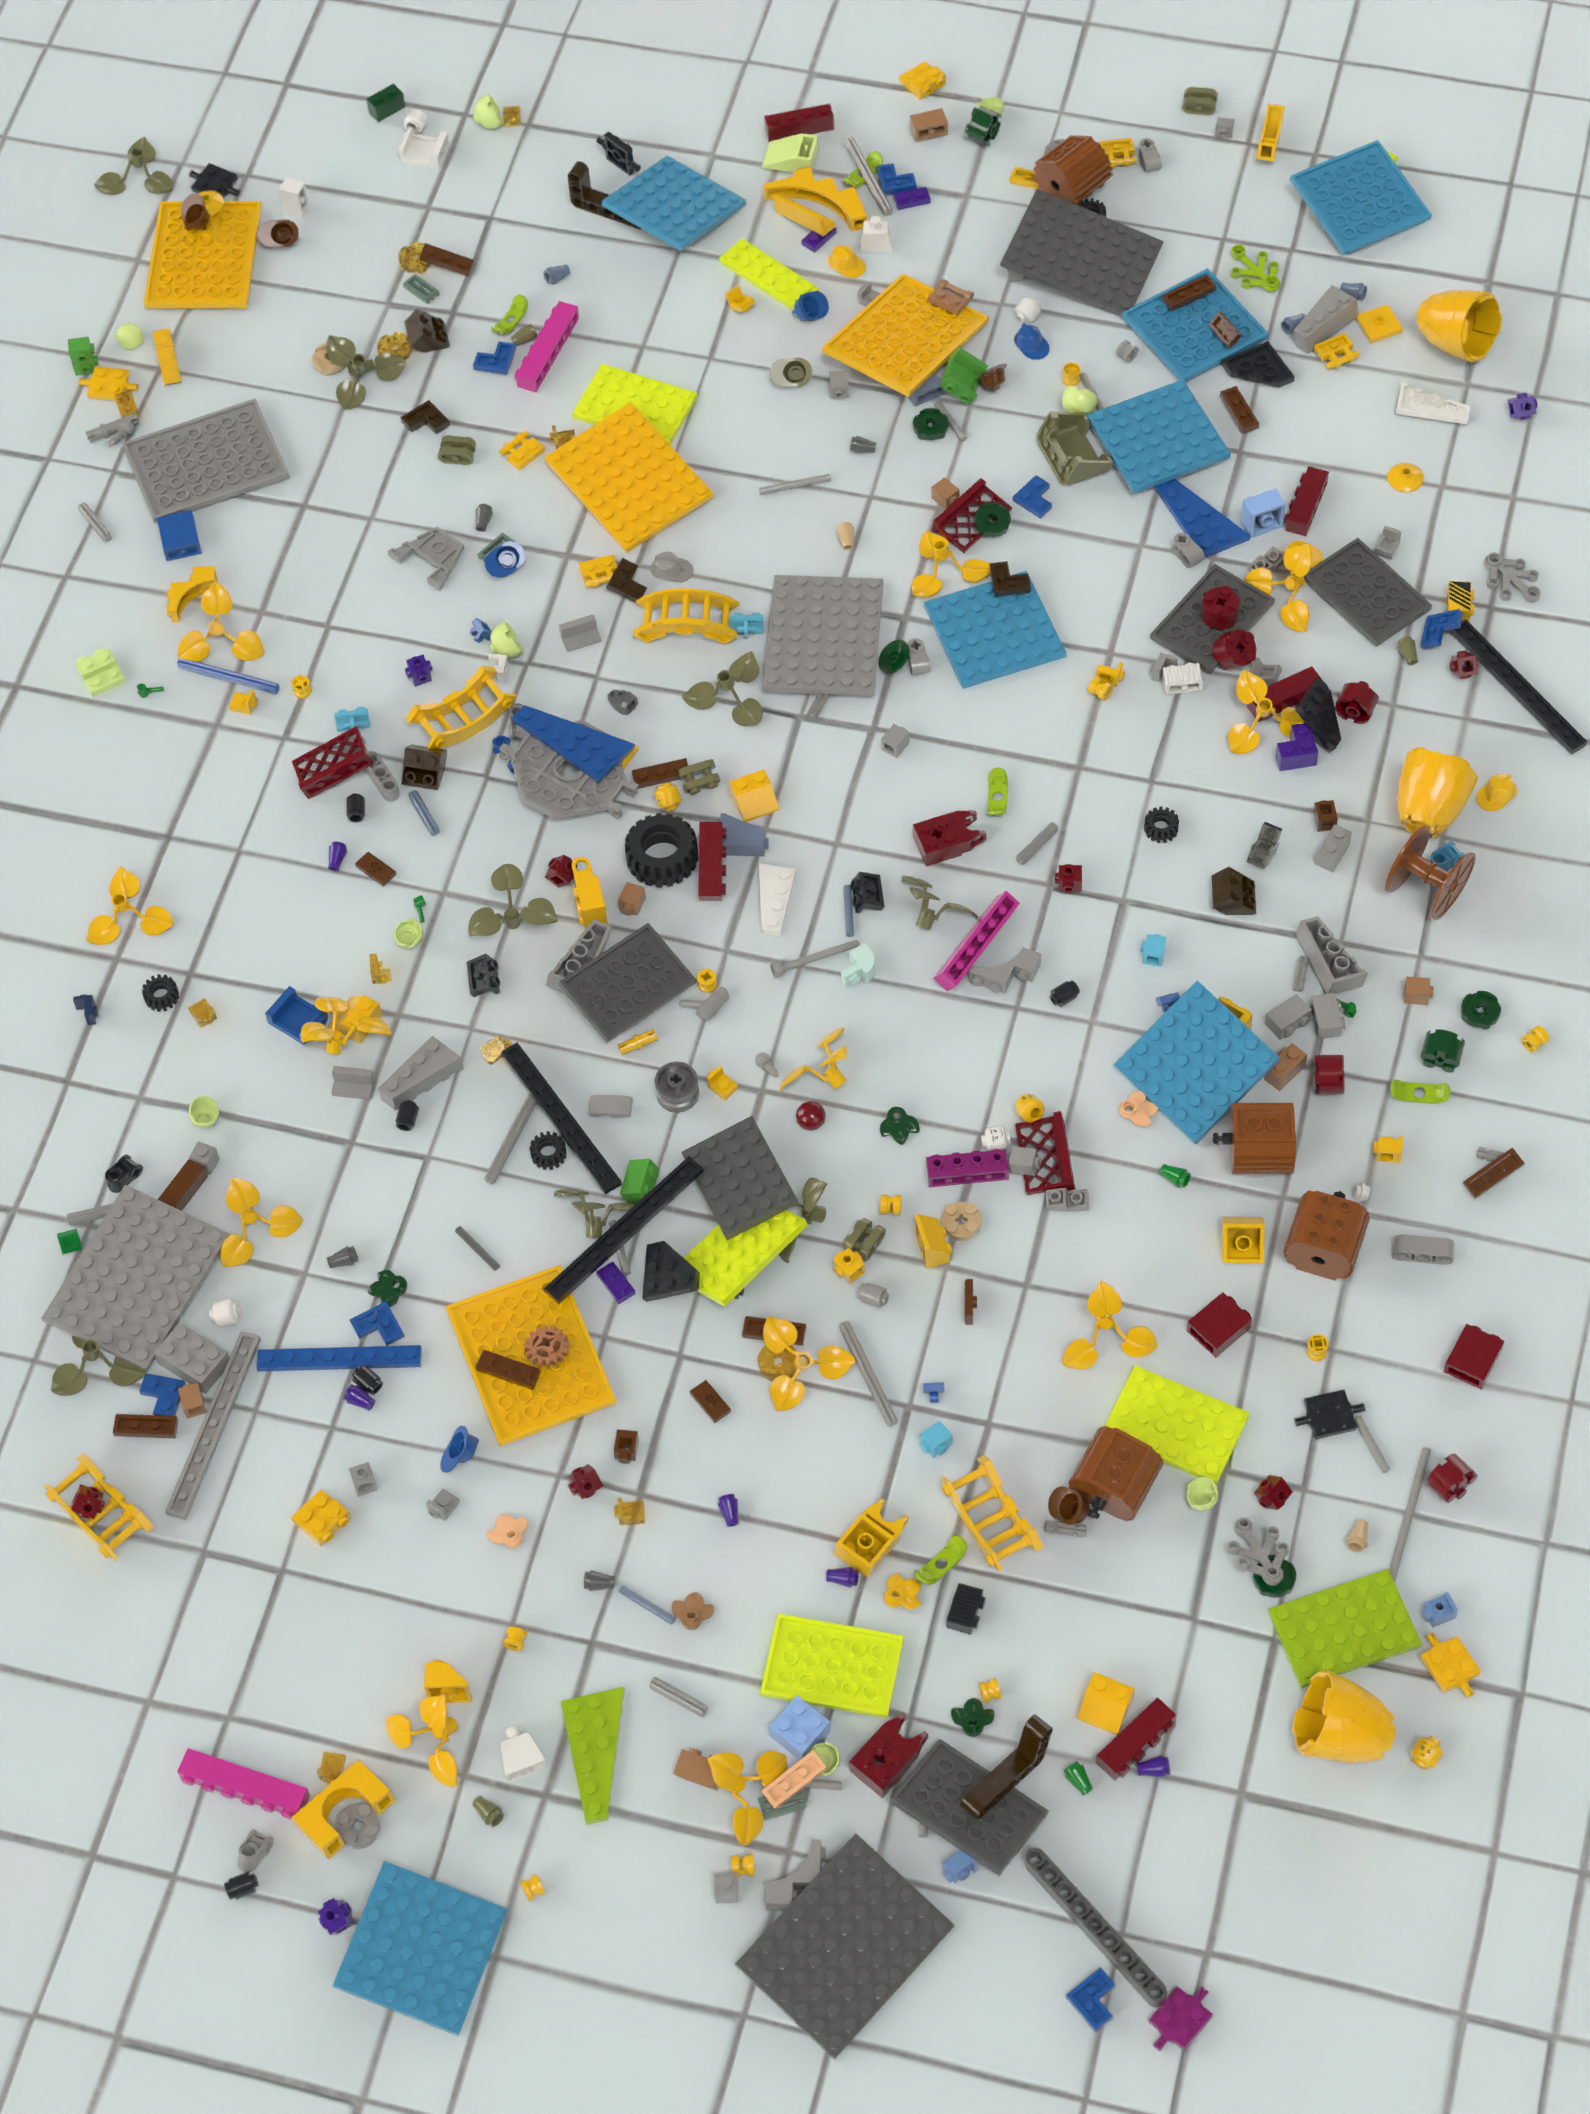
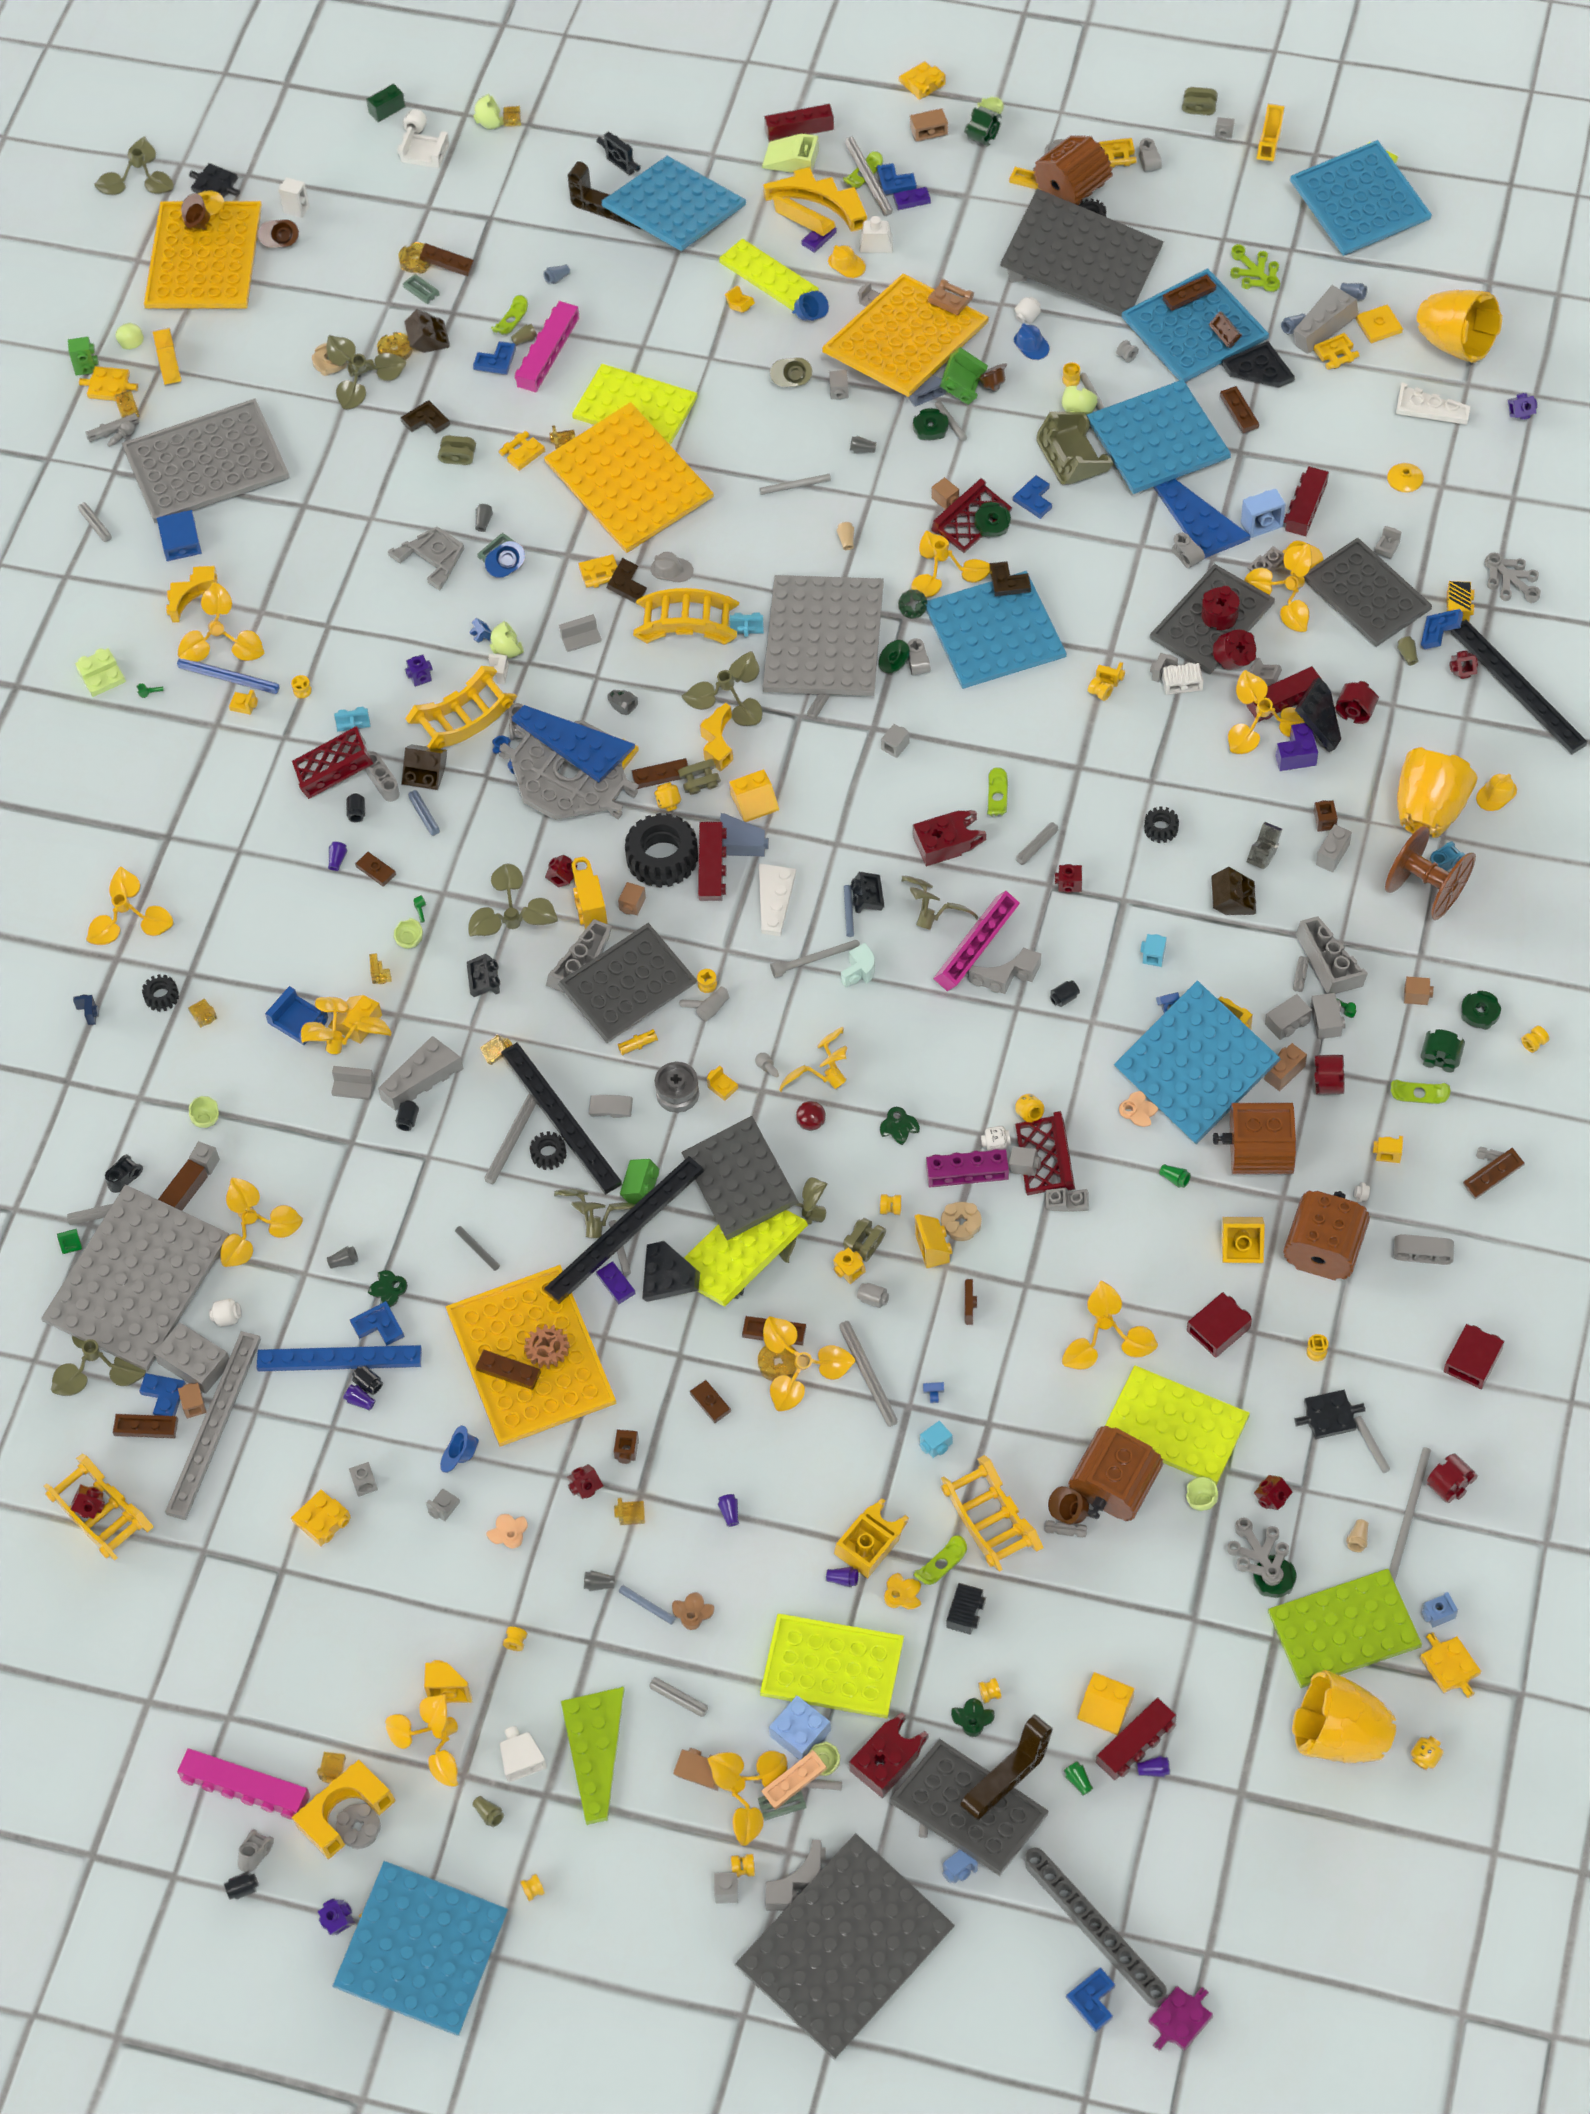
none -> yellow arch [700,703,733,772]
none -> dark green gear [898,589,928,619]

